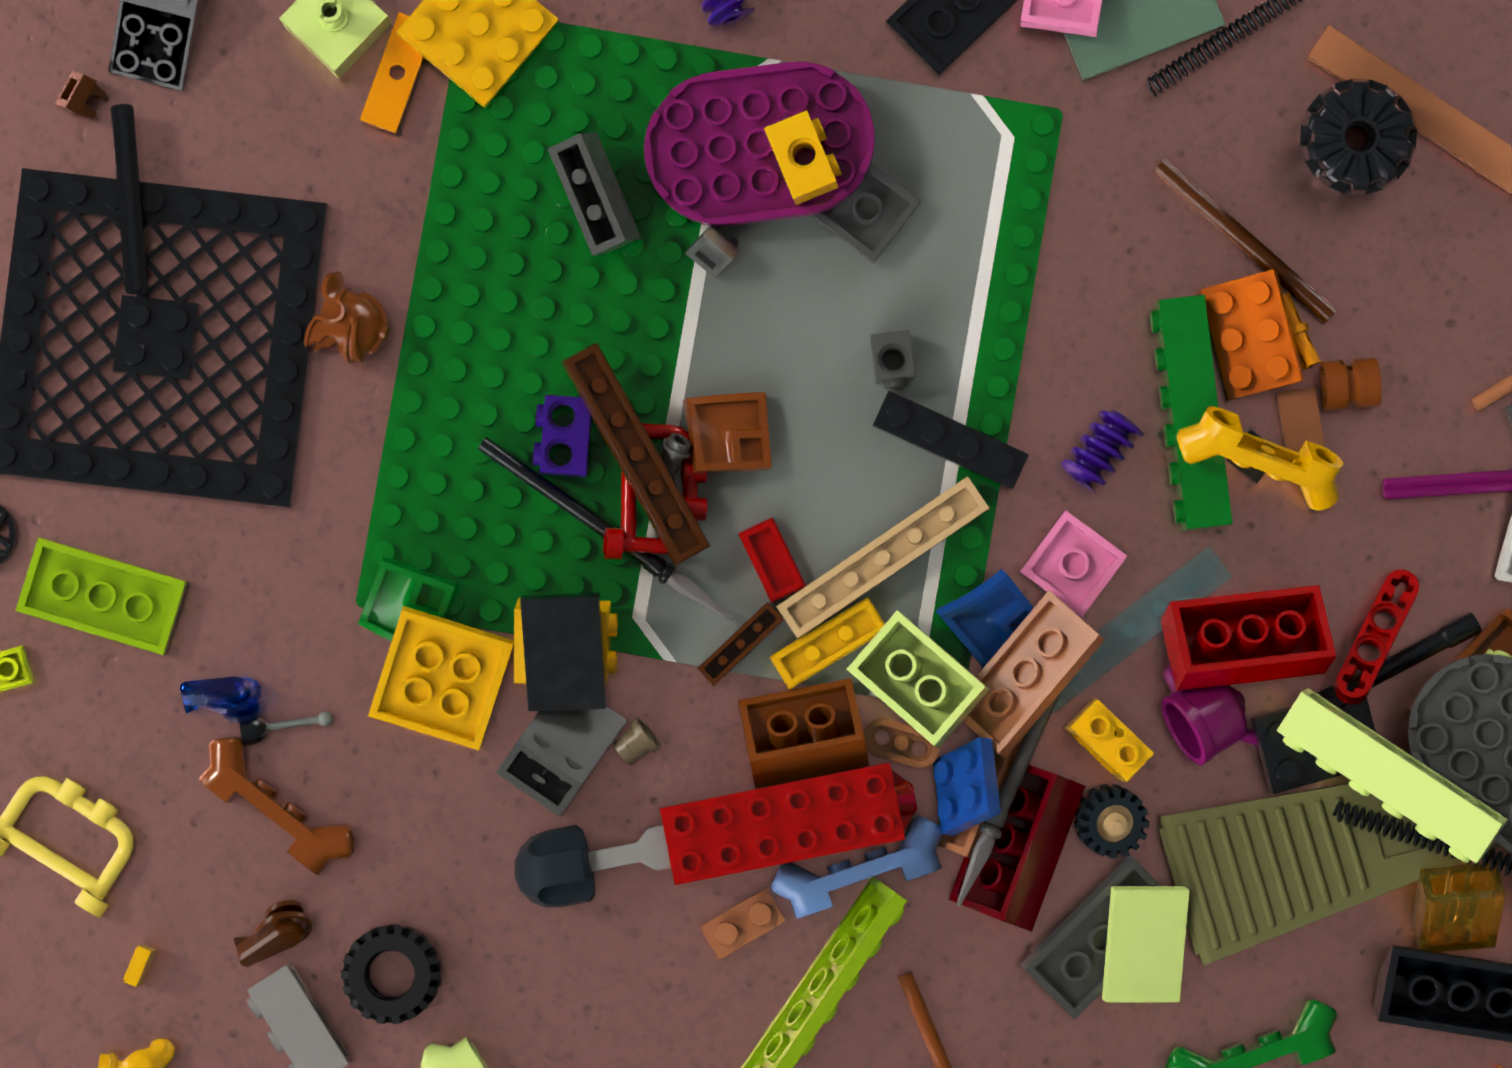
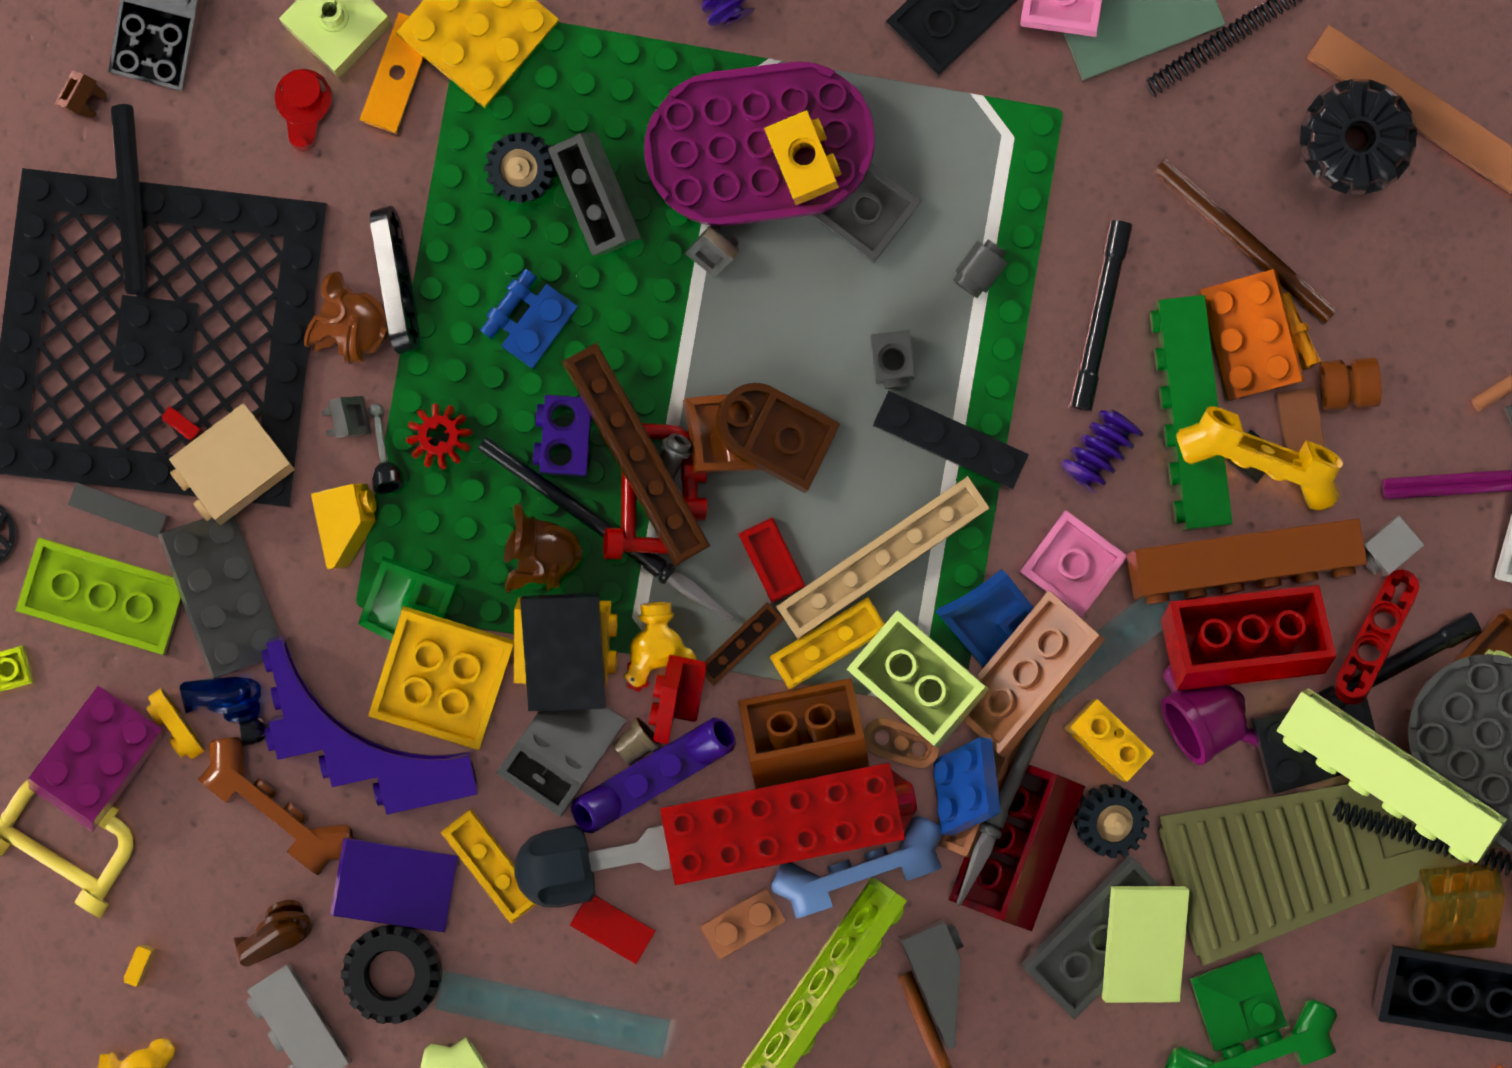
none -> magenta brick [28,685,162,832]
none -> dark grey piece [68,482,170,538]
none -> yellow plate [146,688,205,760]
none -> dark grey plate [158,515,280,680]
none -> red tile [161,406,204,442]
none -> tan brick [169,403,295,525]
none -> dark purple arch [262,635,479,815]
none -> red piece [274,69,332,151]
none -> yellow slope [311,484,376,569]
none -> flat silver tile [322,396,371,438]
none -> dark purple tile [330,838,458,933]
none -> black hinge [368,403,404,494]
none -> black beam [370,206,421,354]
none -> red gear [406,403,472,470]
none -> clear light blue plate [435,970,670,1059]
none -> yellow tile [440,808,536,924]
none -> blue plate [480,269,578,369]
none -> black wheel [484,132,558,203]
none -> reddish brown helmet [504,503,582,593]
none -> red tile [570,895,656,964]
none -> dark purple plate [571,717,736,833]
none -> yellow animal [623,602,697,692]
none -> red bracket [648,655,707,744]
none -> reddish brown tile [716,383,840,493]
none -> dark grey slope [899,919,964,1050]
none -> dark grey brick [953,239,1008,298]
none -> black piece [1069,220,1133,411]
none -> dark orange brick [1126,518,1367,605]
none -> green plate [1190,952,1288,1052]
none -> light grey brick [1364,515,1424,576]

